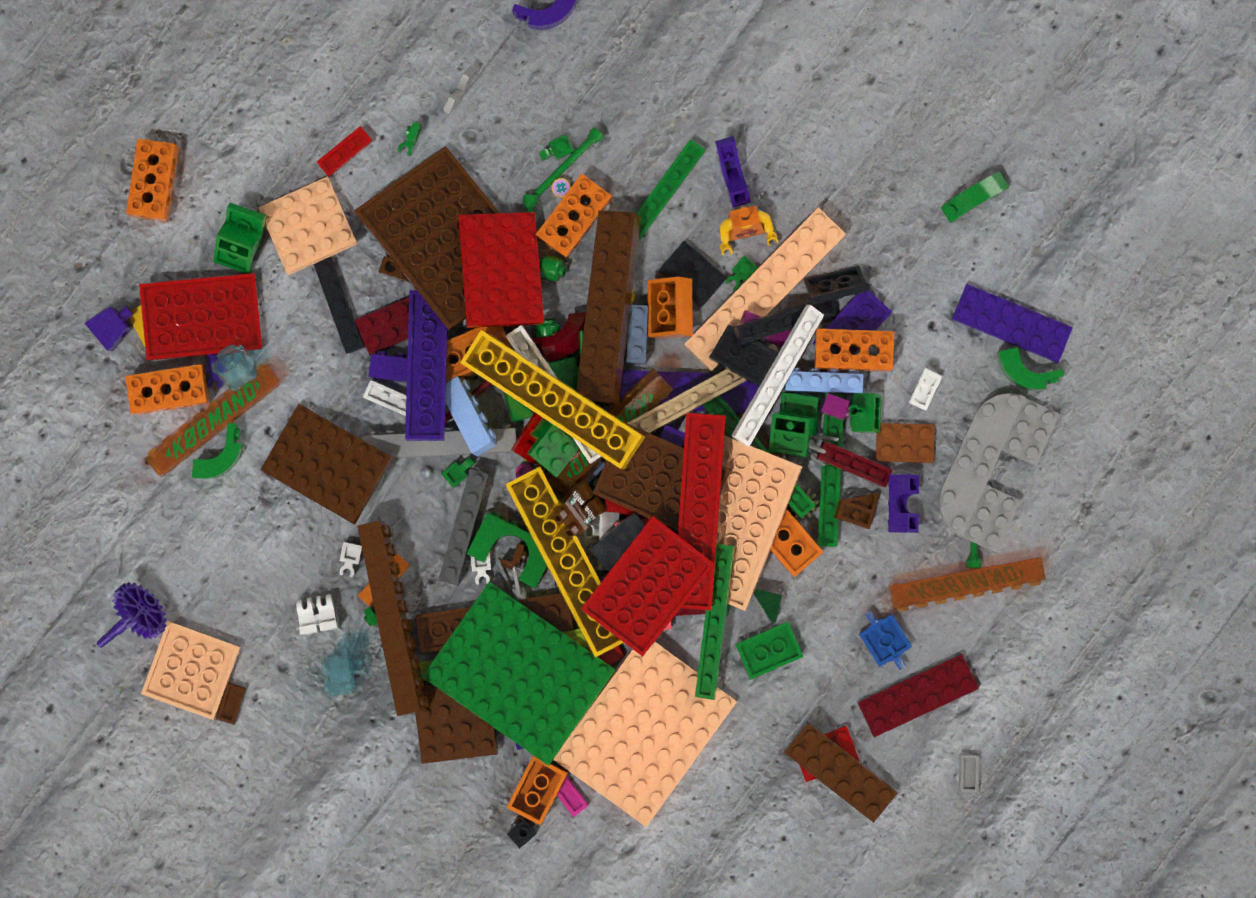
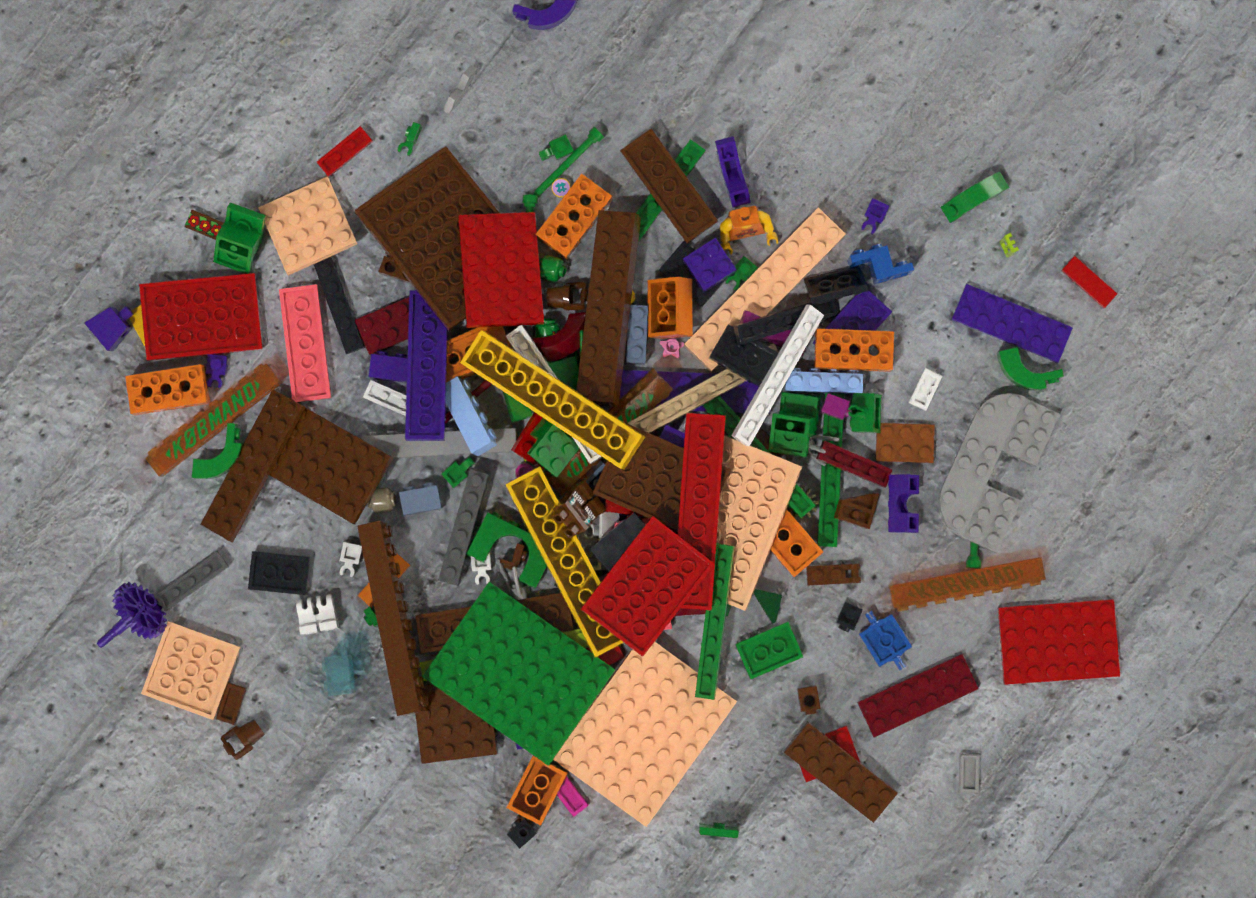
orange brick [126,138,179,222] -> none
clear light blue brick [212,345,257,391] -> none
none -> dark grey plate [154,551,229,612]
none -> tile [184,210,224,240]
none -> reddish brown plate [200,390,306,542]
none -> reddish brown piece [221,719,265,760]
none -> black plate [248,551,310,595]
none -> coral plate [279,284,331,403]
none -> dark tan head [367,487,397,514]
none -> sand blue brick [399,483,443,516]
none -> reddish brown piece [546,282,588,311]
none -> reddish brown plate [620,129,718,244]
none -> bright pink plate [660,338,684,358]
none -> dark purple brick [683,238,737,293]
none -> green plate [699,822,739,838]
none -> reddish brown brick [797,685,821,715]
none -> reddish brown plate [806,564,861,586]
none -> black bracket [835,602,863,633]
none -> blue bracket [847,244,914,285]
none -> dark purple plate [861,198,889,235]
none -> red plate [998,599,1120,685]
none -> lime tile [999,233,1019,258]
none -> red tile [1061,256,1117,308]

